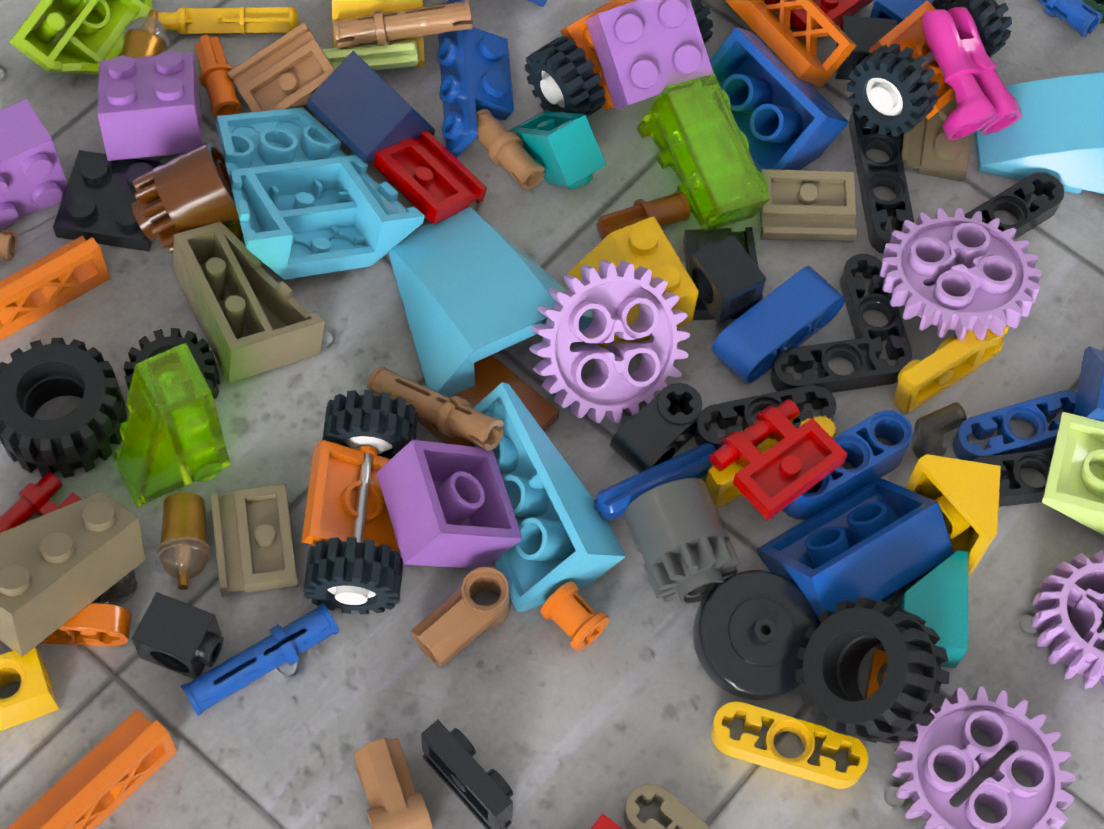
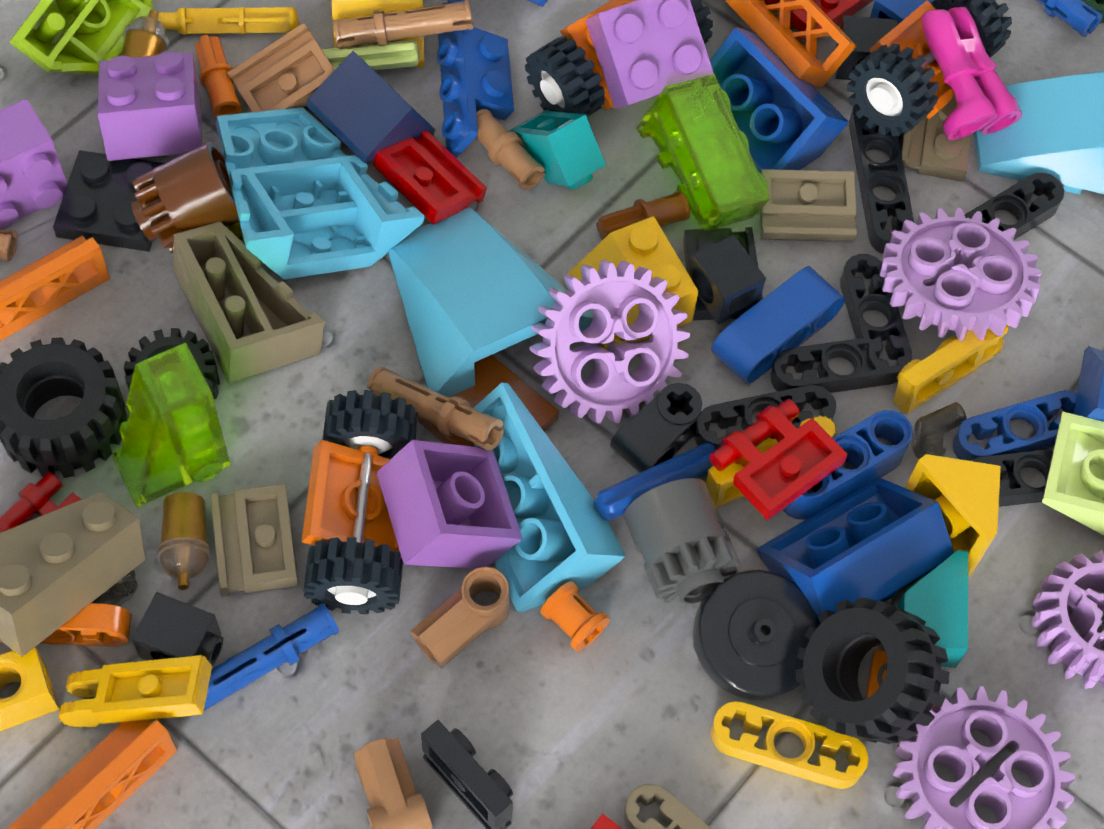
none -> yellow hinge [58,655,212,728]

